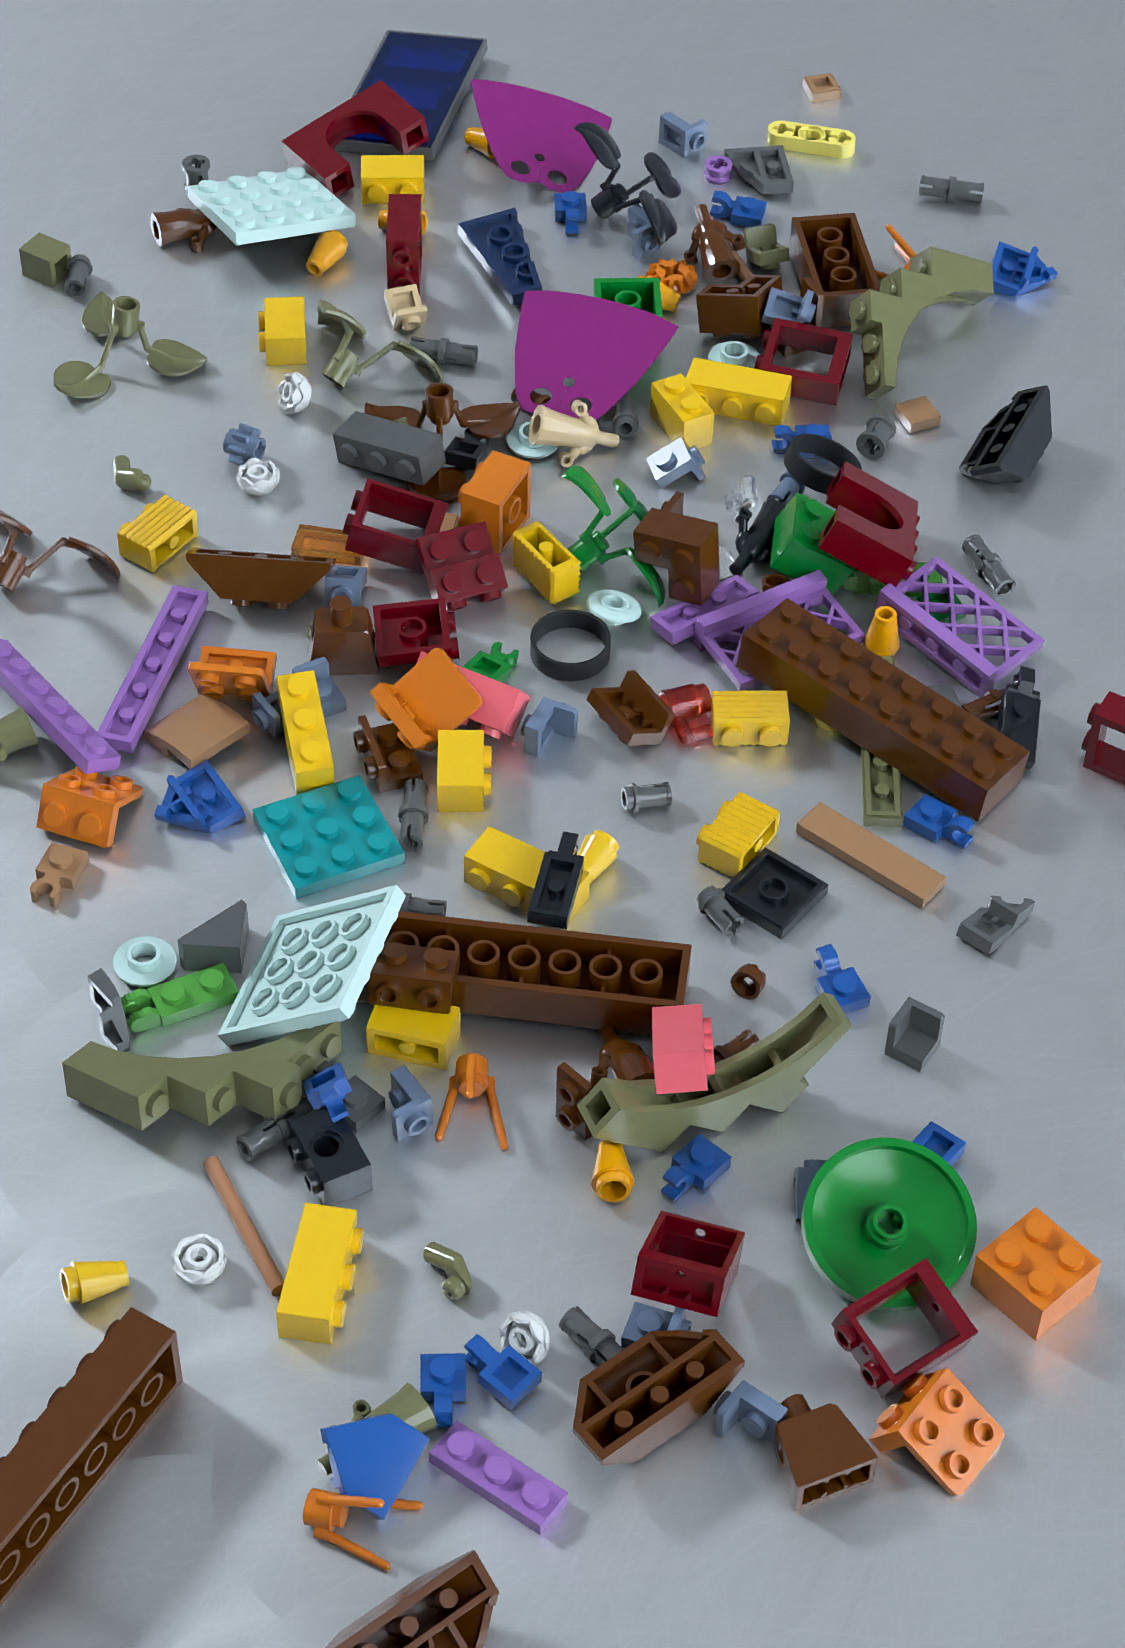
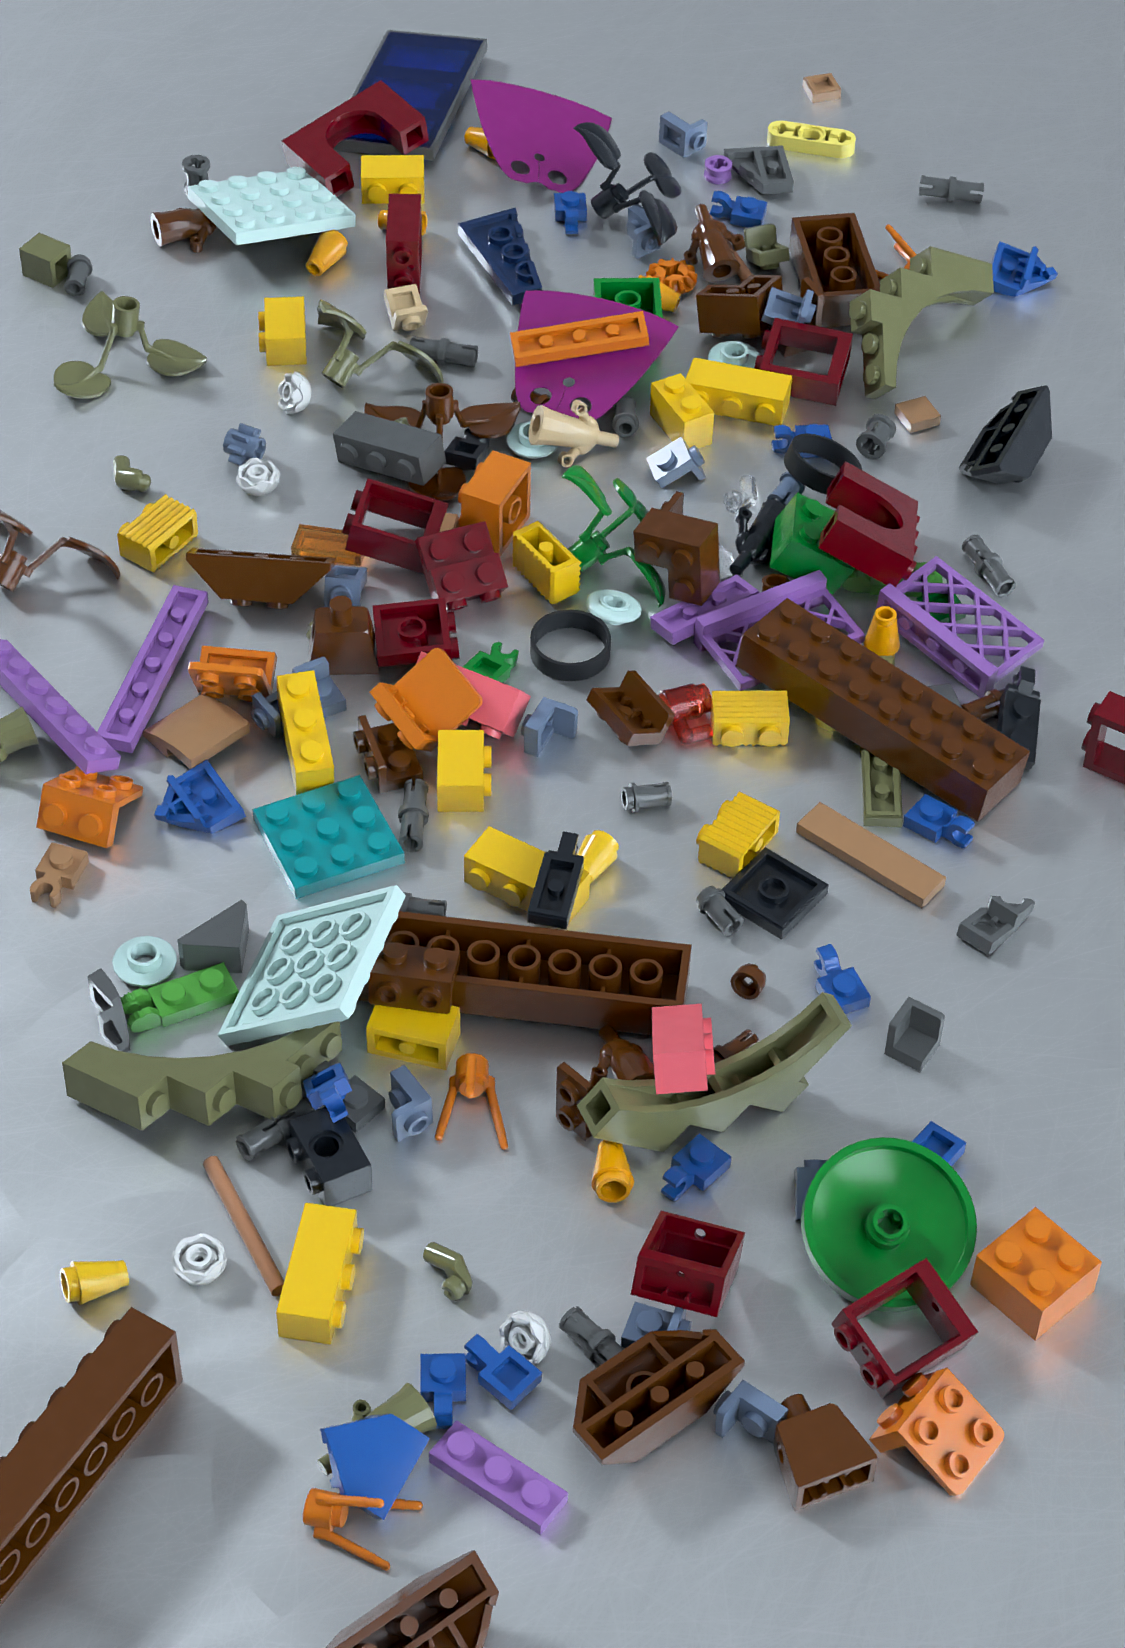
none -> orange plate [510,311,649,367]

